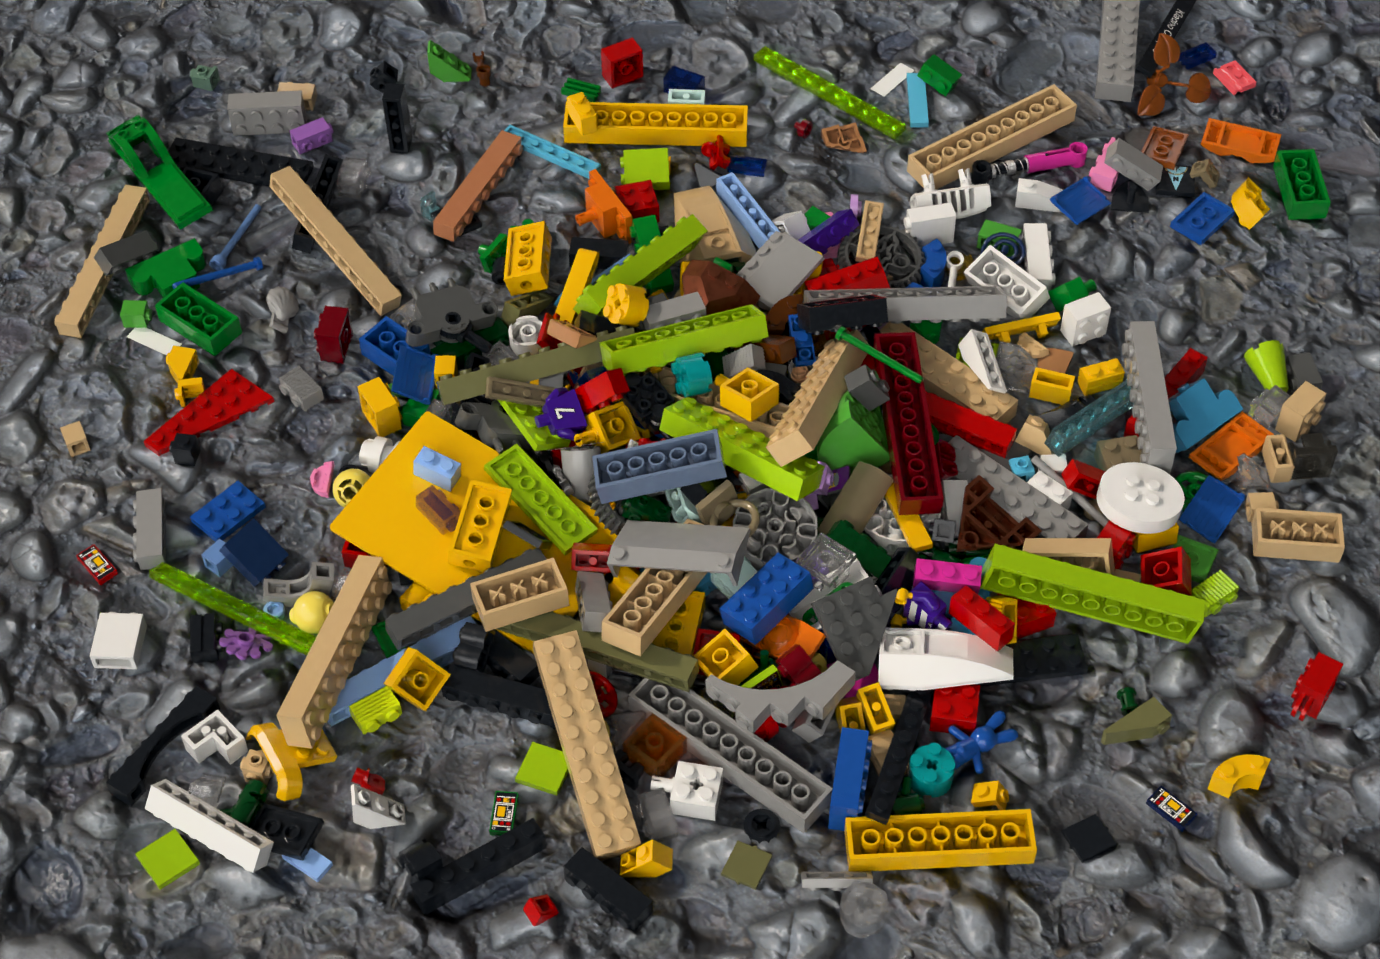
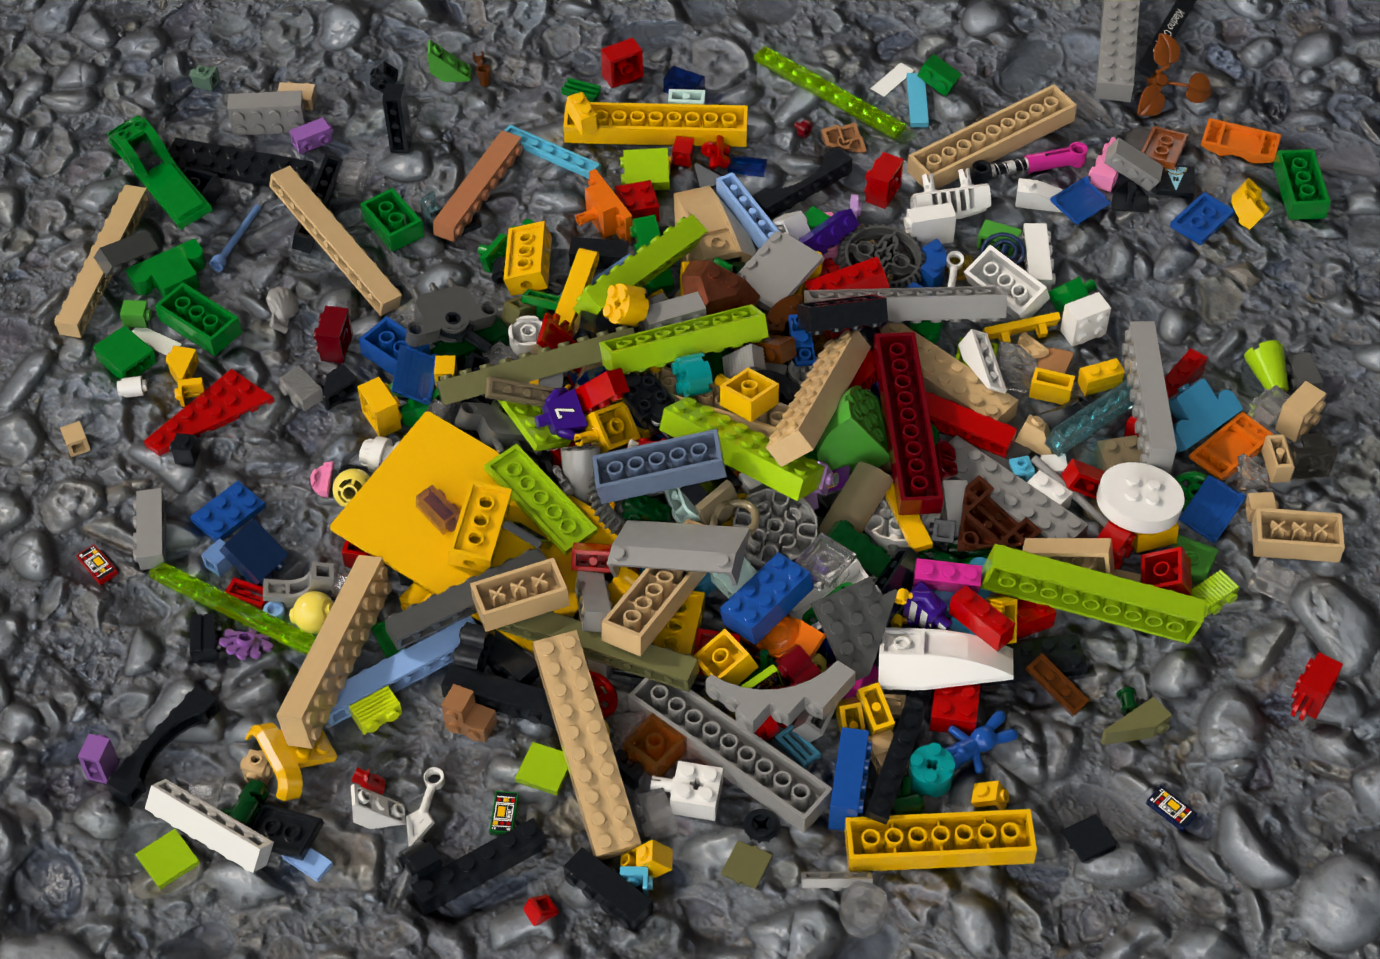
white brick [90,612,147,669] -> none
blue bar [172,257,263,289] -> none
white brick [181,709,249,765] -> none
yellow brick [383,647,451,711] -> none
light blue brick [413,446,461,492] -> none
medium nougat slope [547,319,597,348] -> none
light nougat plate [790,366,810,384] -> none
green bar [835,326,923,383] -> none
dark grey brick [844,364,890,411] -> none
tan tile [855,200,884,262] -> none
clear blue tile [1178,42,1217,70] -> none
dark tan bracket [1190,159,1220,189] -> none
yellow brick [1207,754,1271,799] -> none
coral plate [1213,60,1256,95] -> none
none -> medium lavender brick [78,734,119,784]
none -> green brick [93,325,157,380]
none -> white brick [117,376,148,398]
none -> red tile [224,578,269,611]
none -> black slope [323,364,359,411]
none -> green brick [360,188,424,252]
none -> white piece [406,767,445,846]
none -> medium nougat brick [441,684,497,743]
none -> green tile [521,289,561,319]
none -> medium azure bracket [620,866,653,897]
none -> red brick [672,136,694,167]
none -> black arch [752,147,853,219]
none -> medium azure tile [775,724,821,769]
none -> red brick [864,152,904,209]
none -> reddish brown plate [1025,653,1090,717]
none -> clear brick [1248,557,1301,605]

